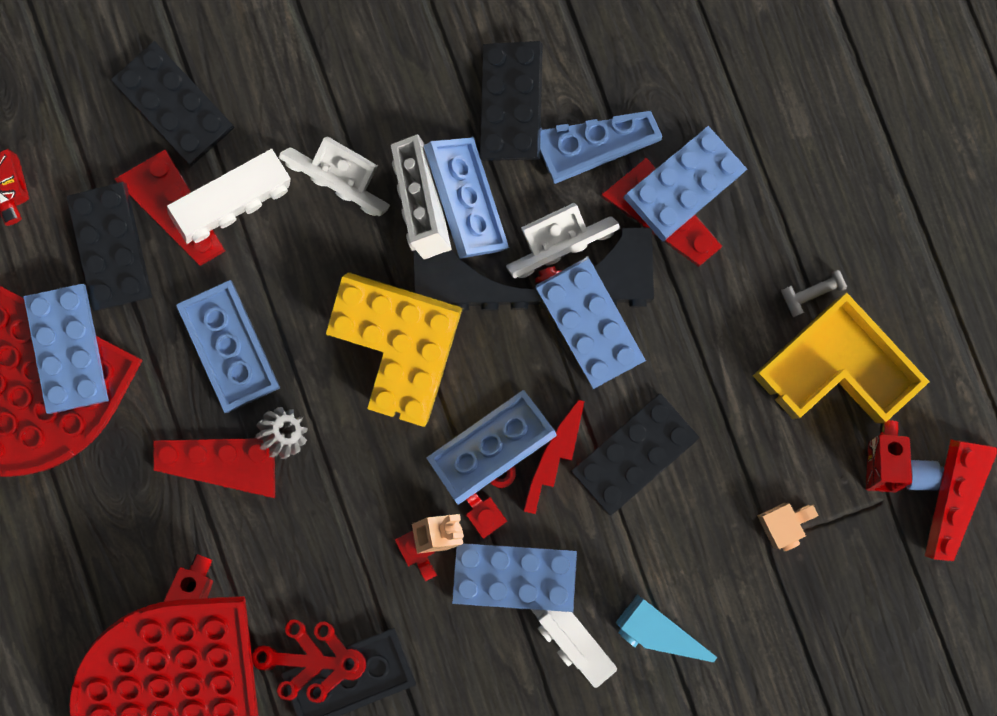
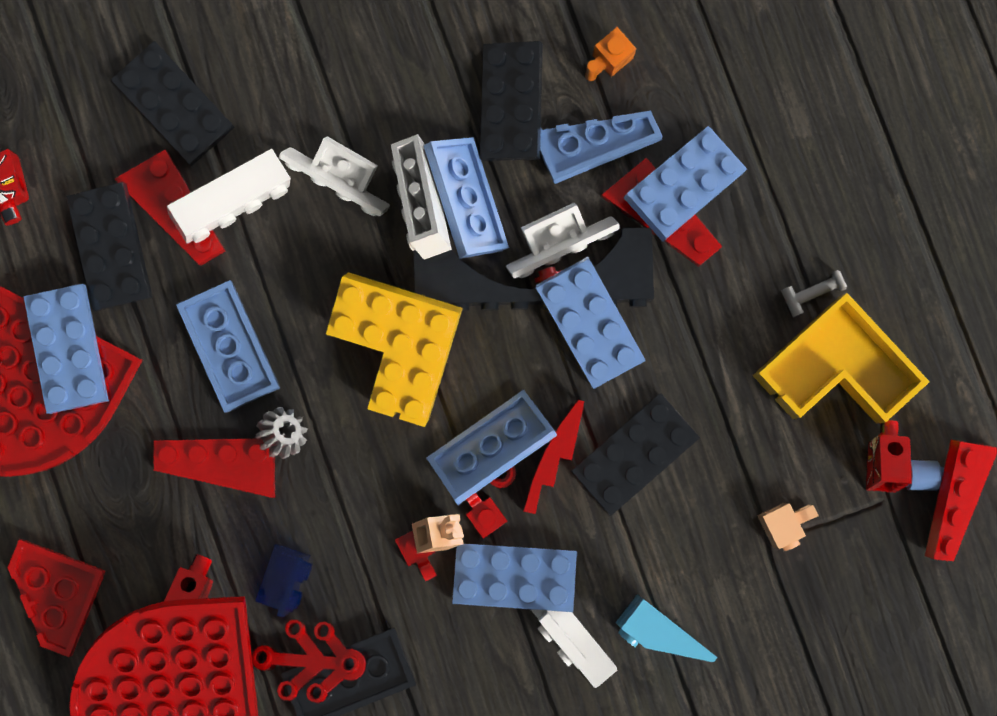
none -> red plate [8,539,106,657]
none -> clear blue bracket [255,544,313,618]
none -> orange brick [585,27,636,81]

